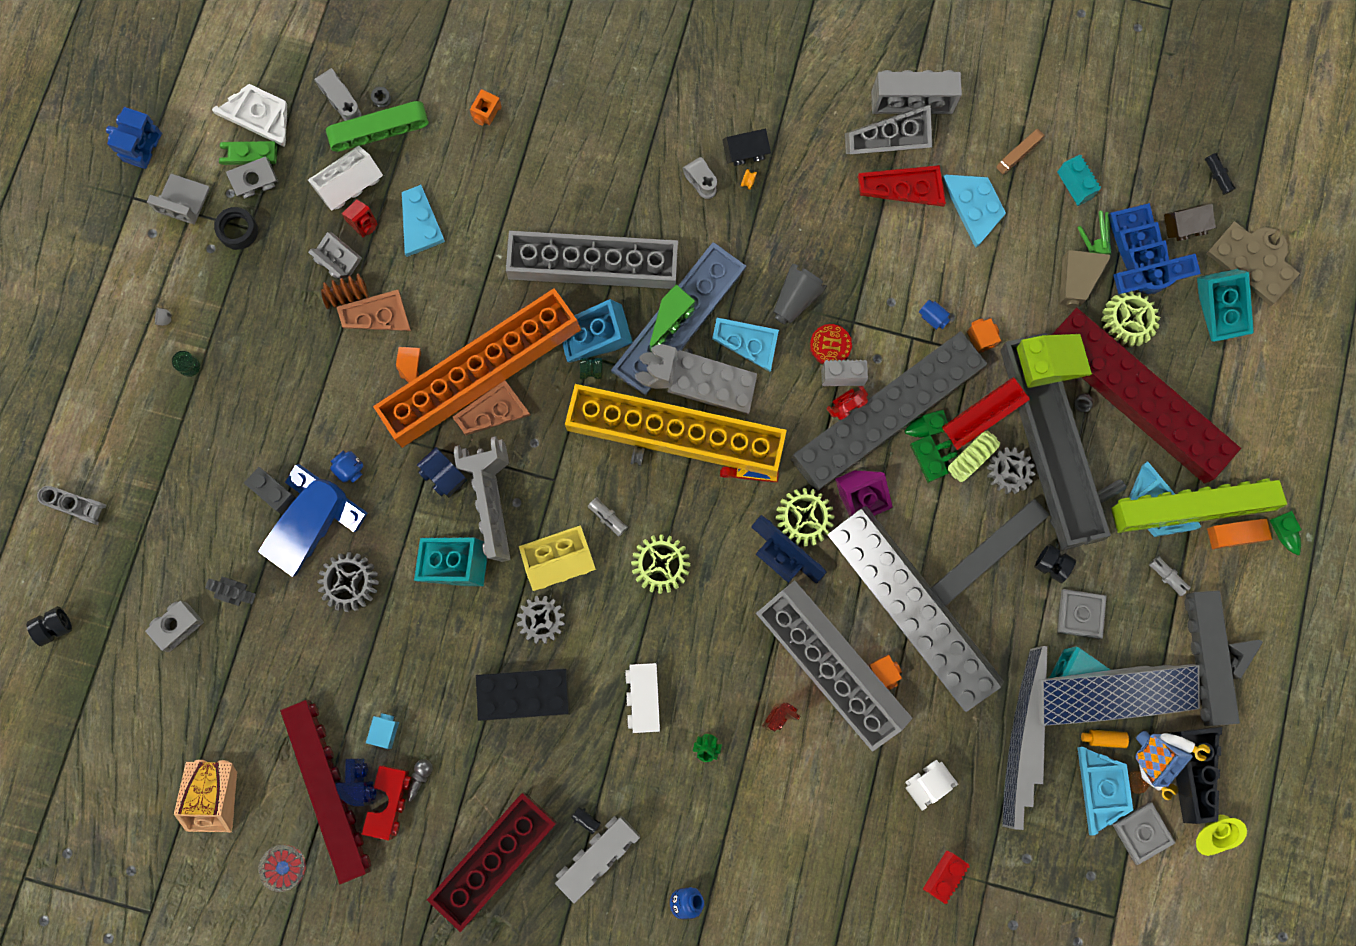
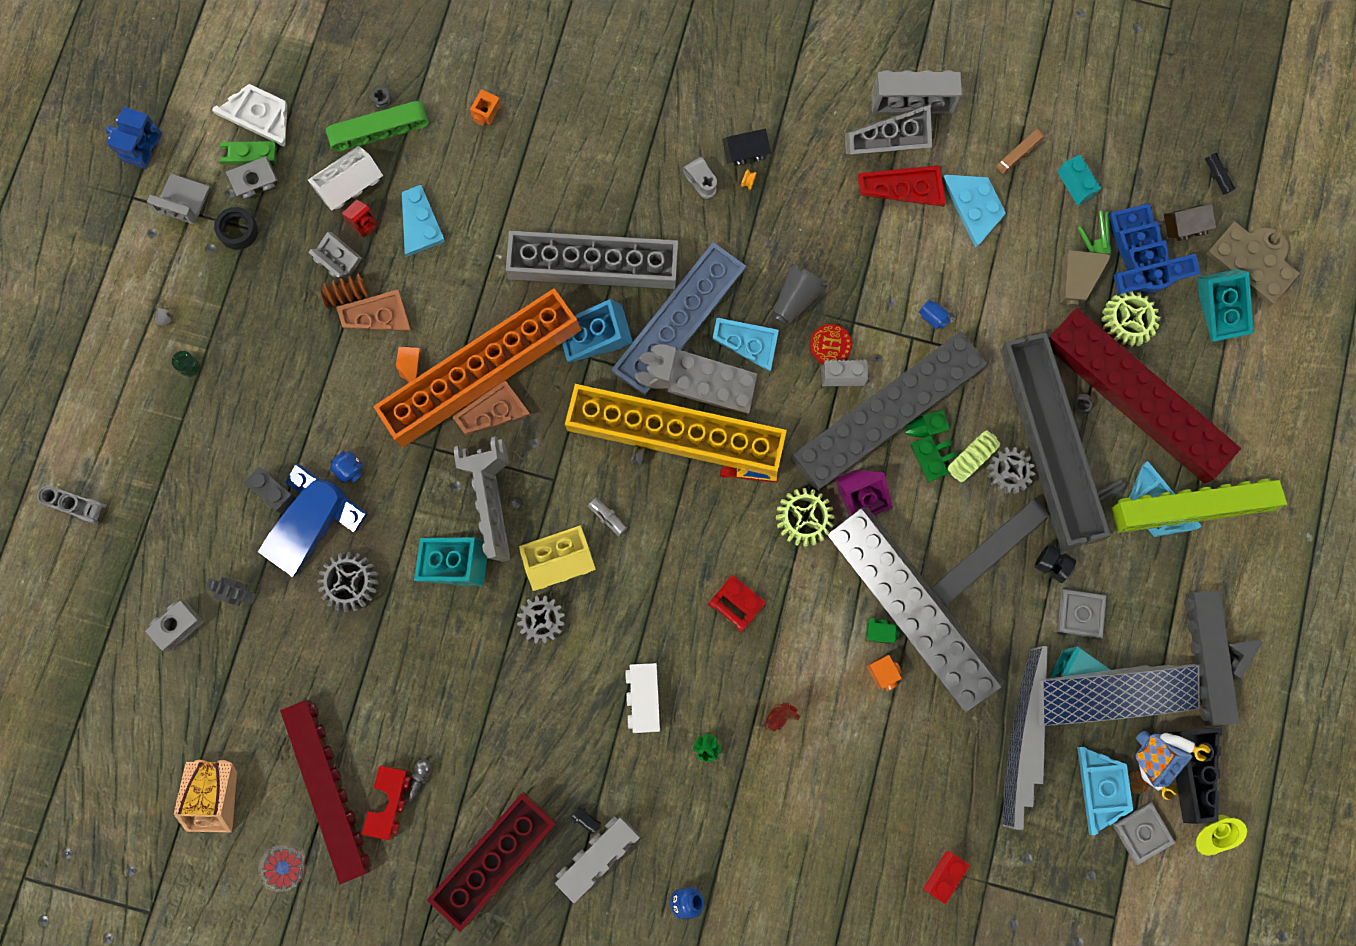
black wheel [26,606,72,647] -> none
light grey piece [314,68,362,121] -> none
clear blue brick [336,758,376,806] -> none
medium azure brick [366,713,399,749] -> none
dark blue brick [417,447,467,498] -> none
black brick [476,669,570,721] -> none
clear green wheel [580,358,602,379] -> none
yellowish green gear [631,535,690,594] -> none
bright green slope [650,285,695,352] -> none
dark blue bracket [752,515,827,584] -> none
light grey brick [756,580,913,752] -> none
red plate [827,386,868,420] -> none
white brick [905,760,958,811] -> none
red fence [942,377,1030,450] -> none
orange brick [967,318,1001,353] -> none
lime slope [1017,334,1092,388] -> none
light orange cylinder [1081,730,1129,748] -> none
light grey pin [1149,556,1191,597] -> none
orange slope [1207,519,1272,550] -> none
green plate [1269,511,1302,555] -> none
none -> red plate [707,575,766,633]
none -> green brick [865,618,900,644]

